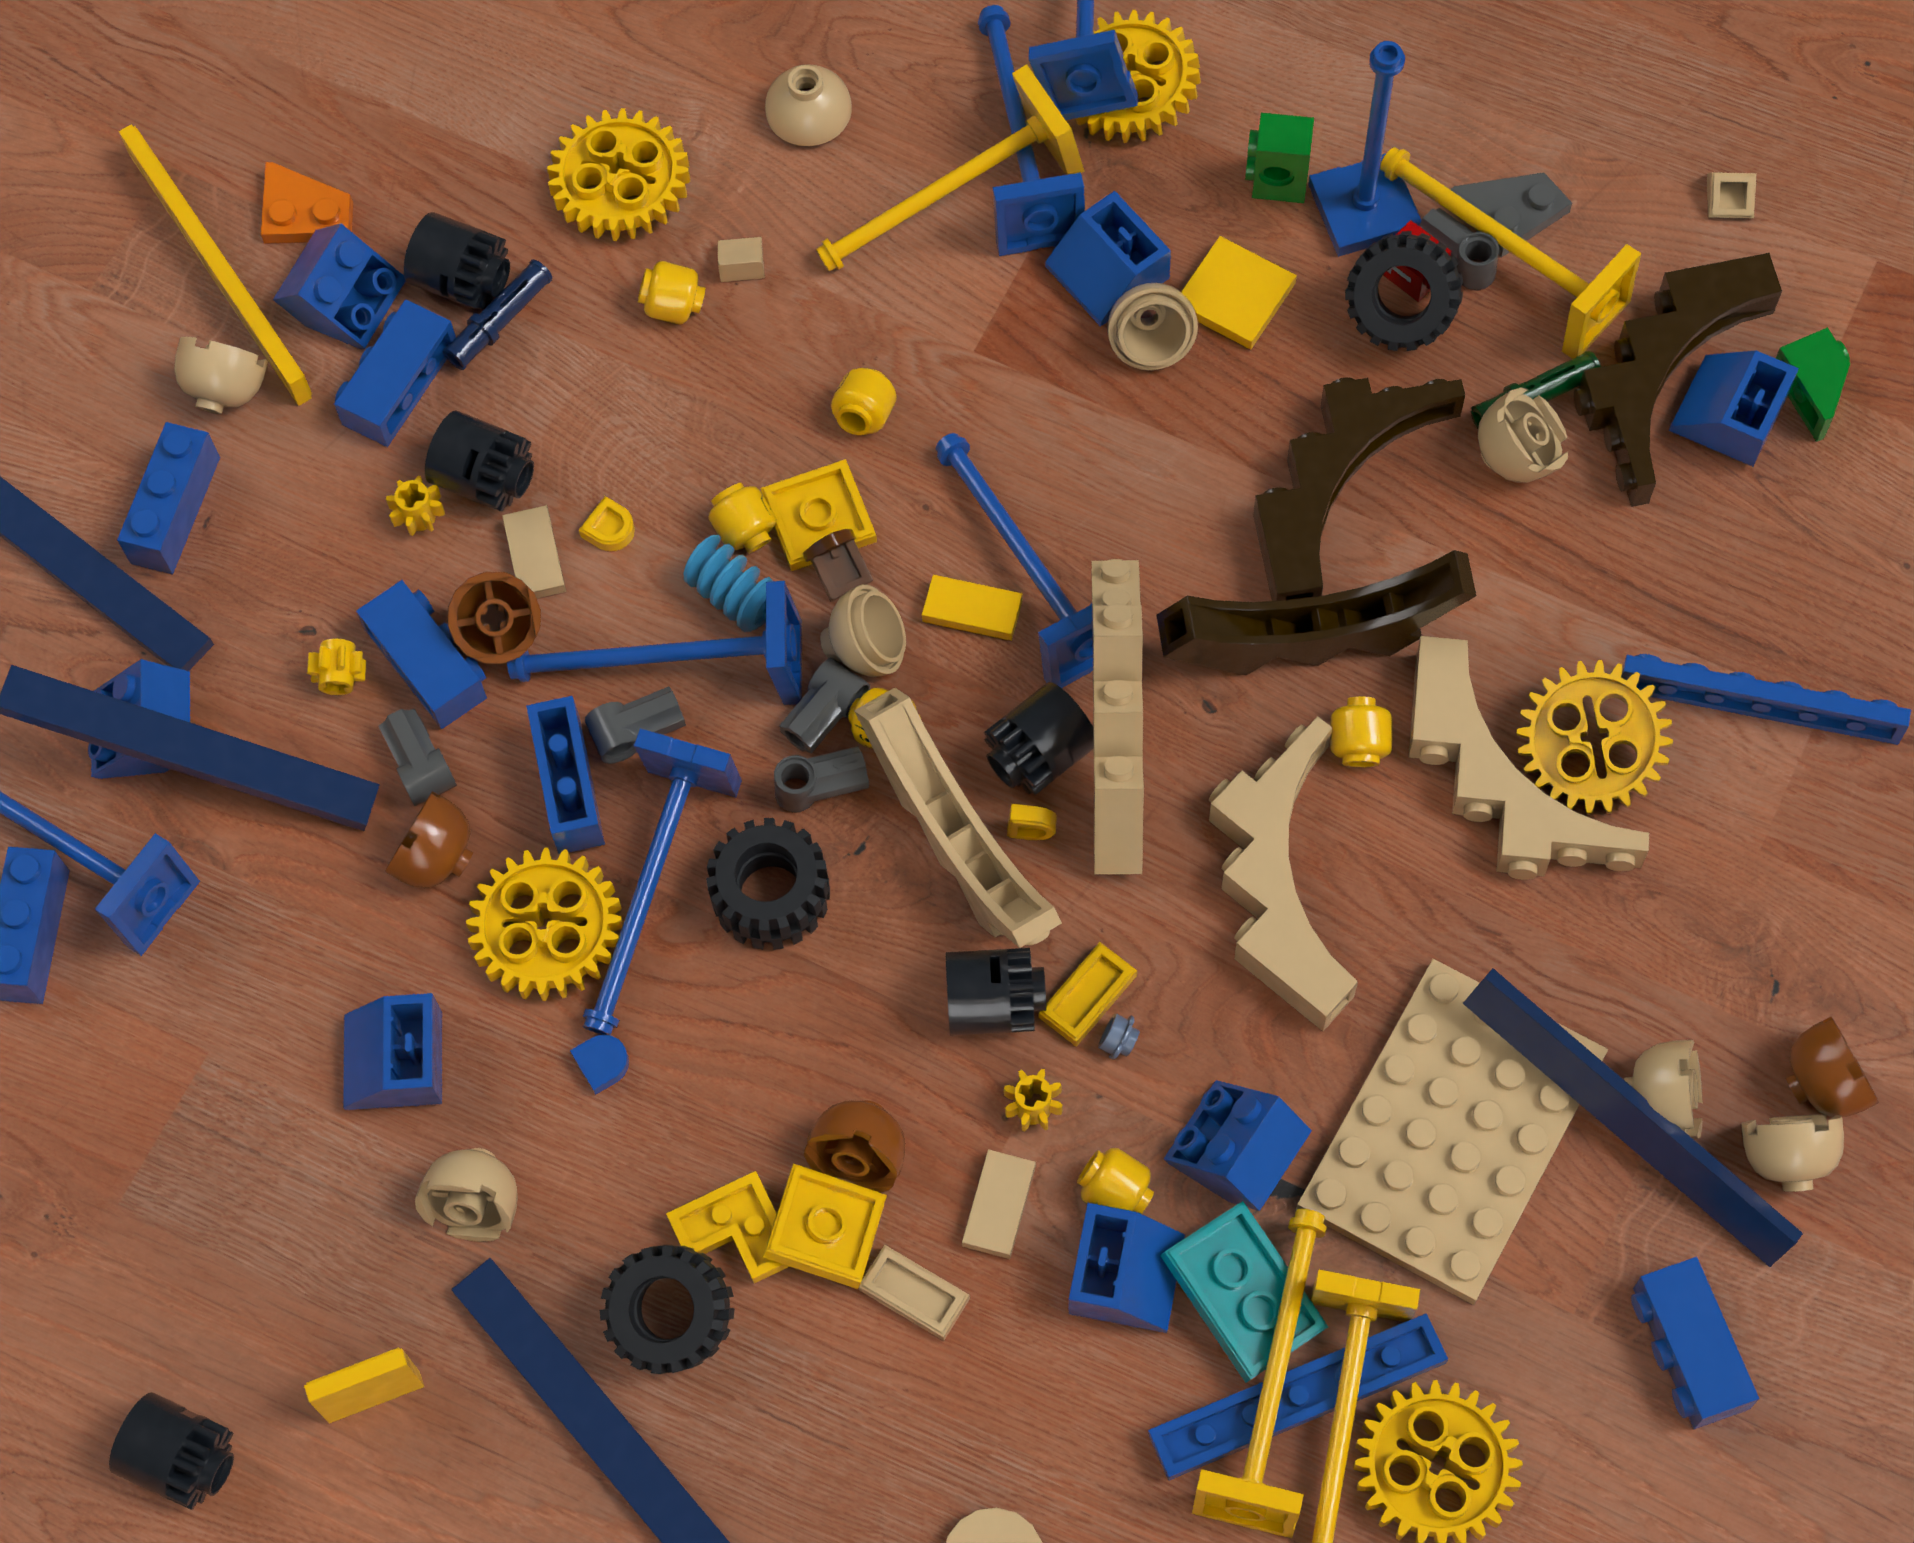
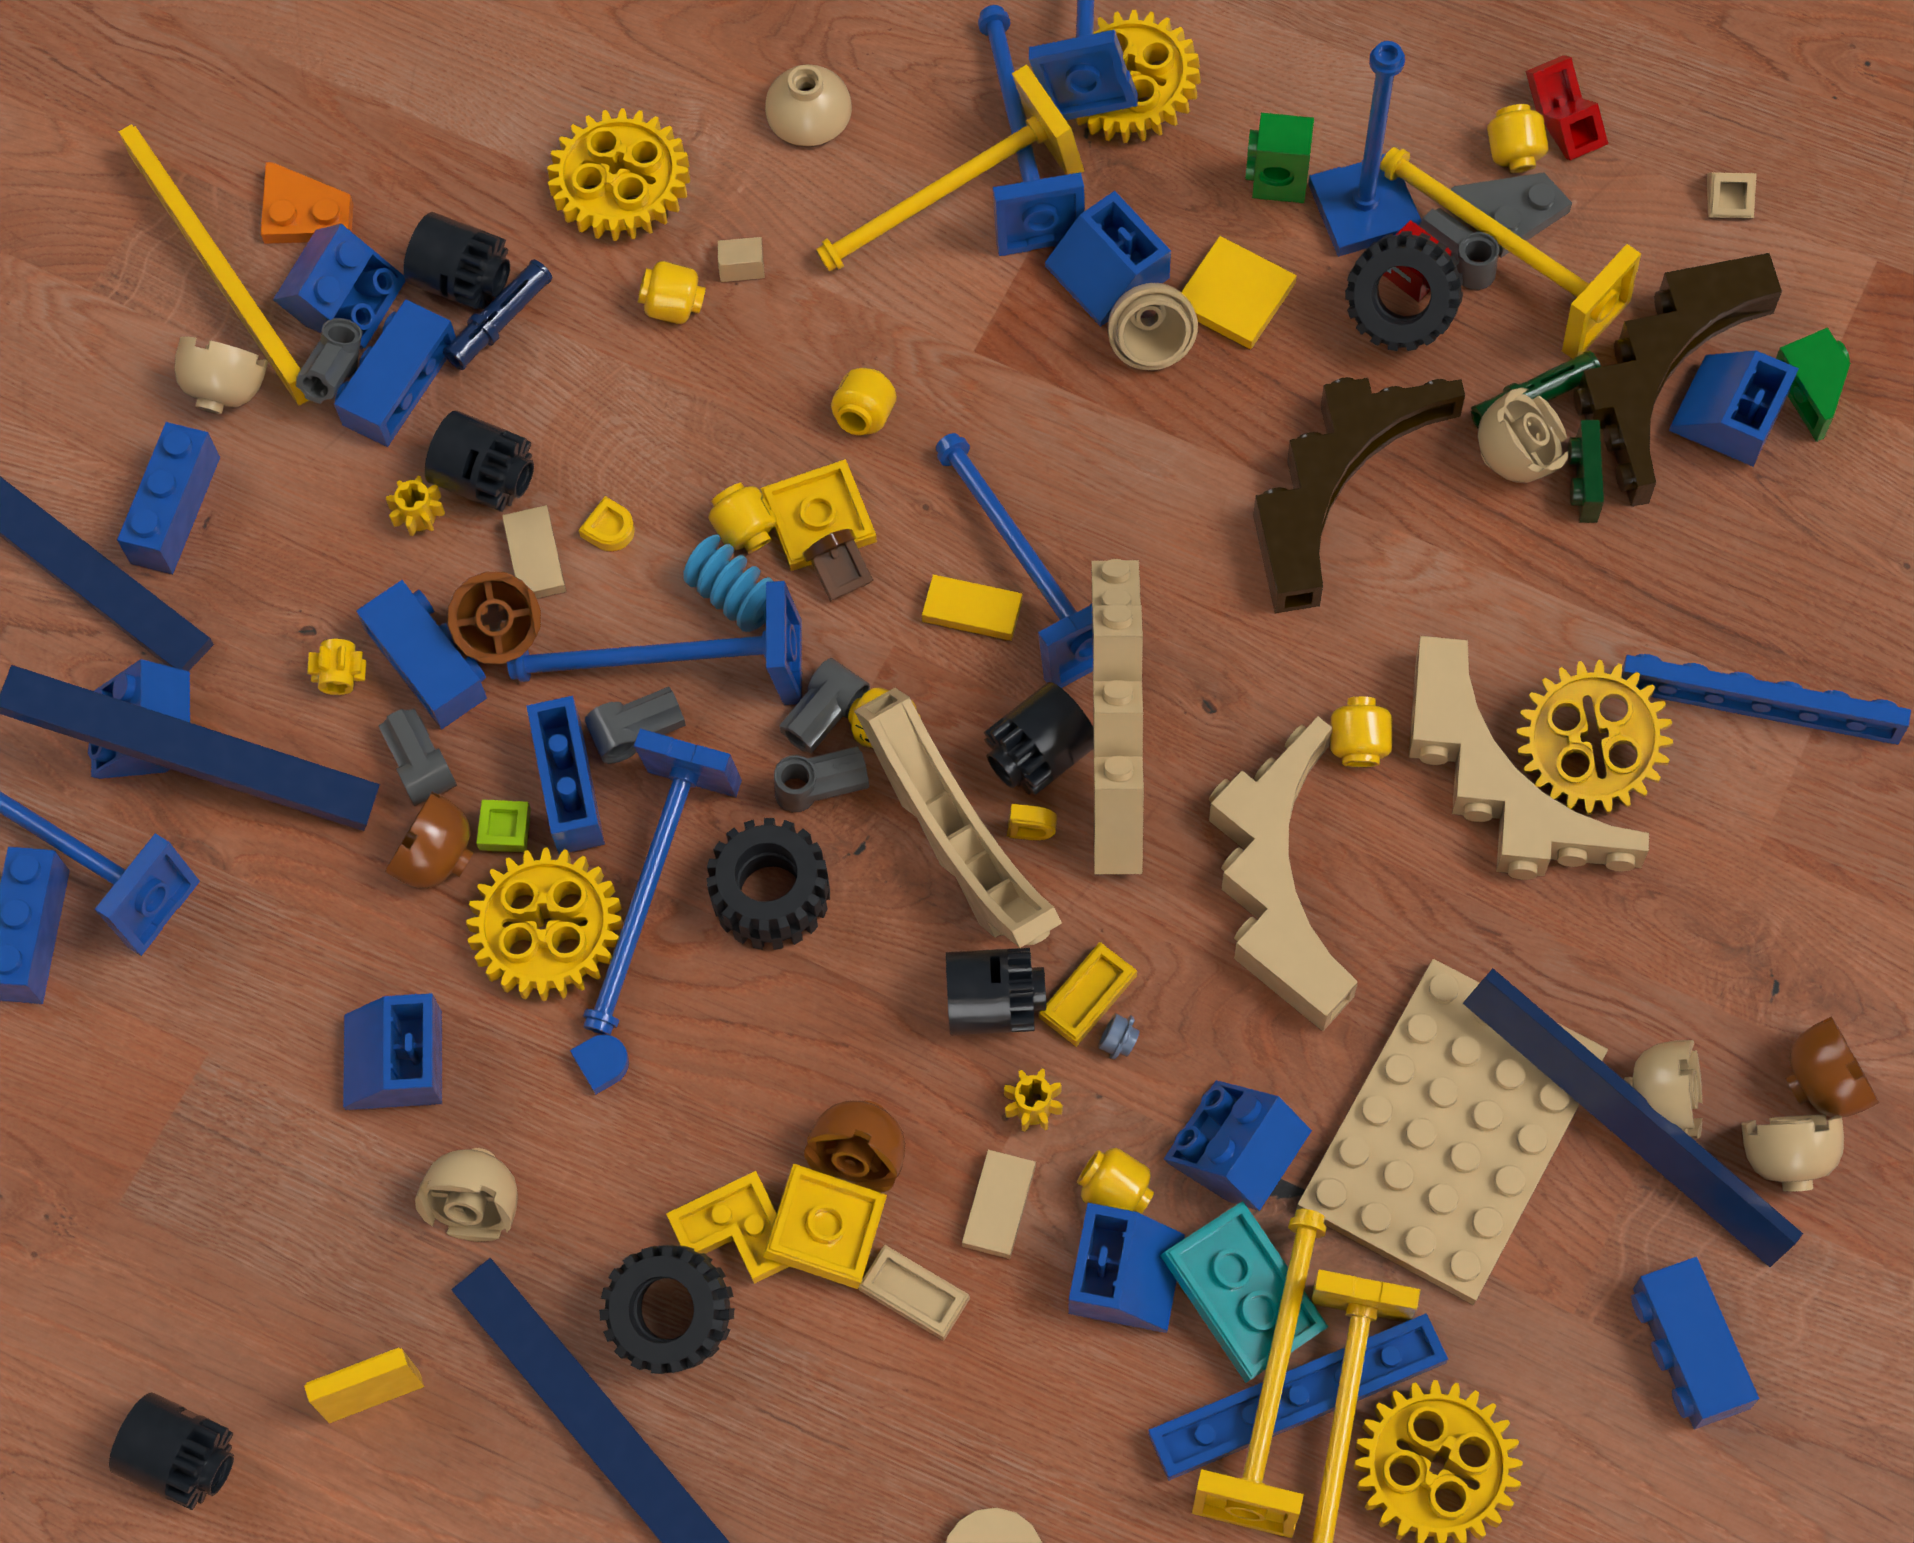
tan piece [820,585,906,677] -> none
dark brown arch [1156,550,1477,675] -> none
none -> dark grey piece [296,318,362,404]
none -> lime plate [476,800,531,852]
none -> yellow head [1487,104,1548,173]
none -> red slope [1525,55,1608,160]
none -> dark green plate [1568,420,1604,523]

